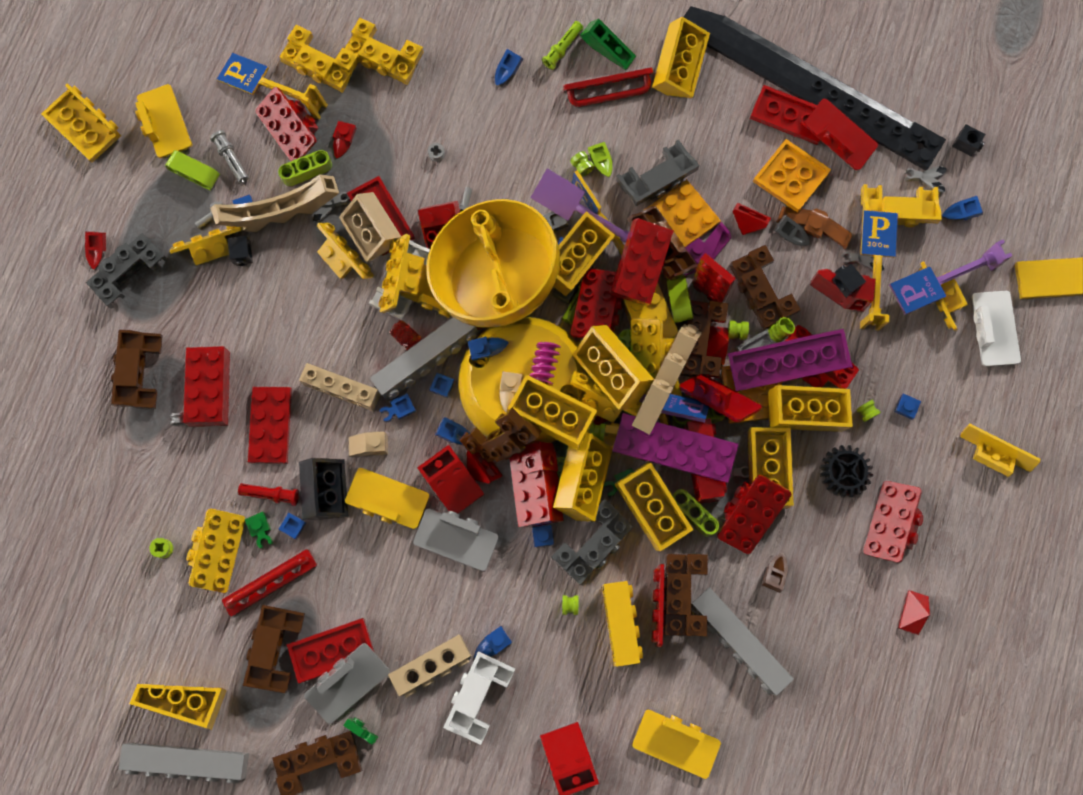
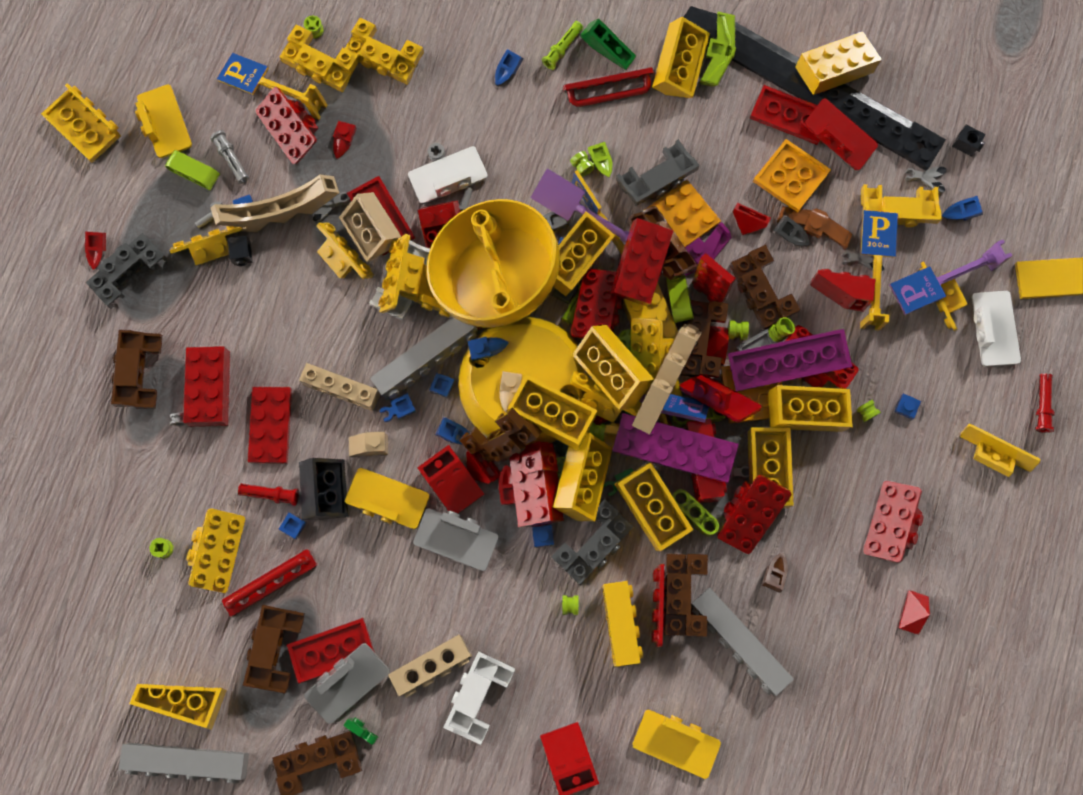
green plate [244,512,273,549] -> none
lime beam [278,150,332,186] -> none
clear red gear [389,320,422,350] -> none
blue plate [474,626,512,658] -> none
dark pink piece [529,342,561,386] -> none
black gear [819,445,873,498] -> none
black brick [832,263,866,298] -> none
none -> lime wheel [303,15,324,39]
none -> white bracket [408,146,488,204]
none -> red plate [499,465,515,506]
none -> lime plate [700,11,736,87]
none -> yellow brick [795,32,881,95]
none -> red pin [1035,373,1055,433]

